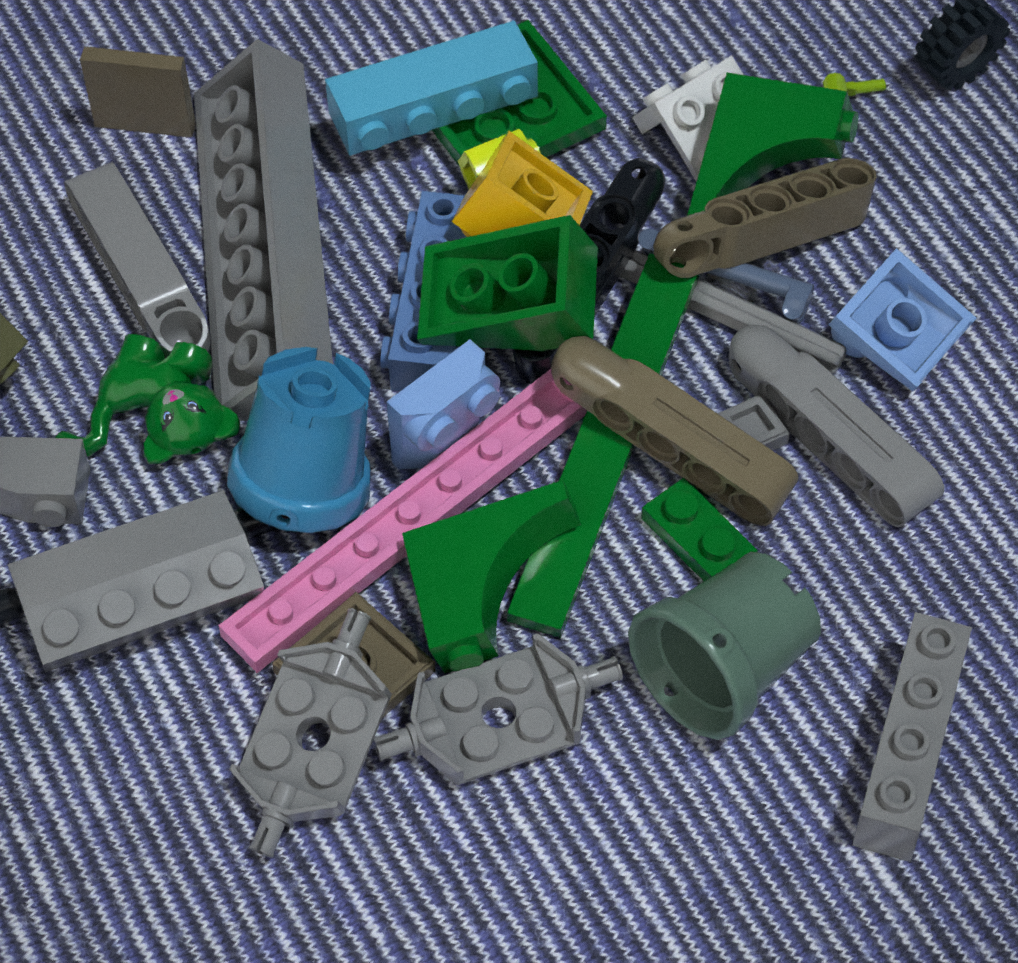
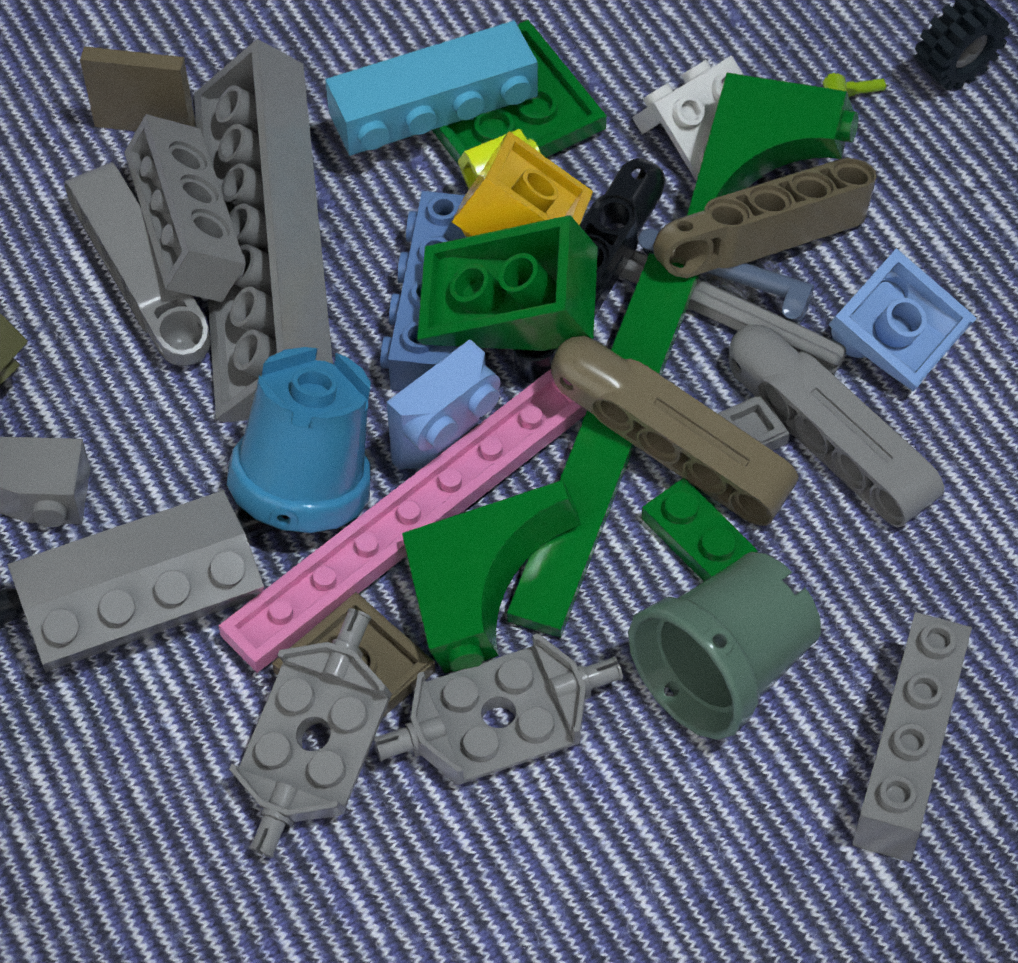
green animal [55,334,240,465] -> none
none -> light grey brick [124,114,246,302]

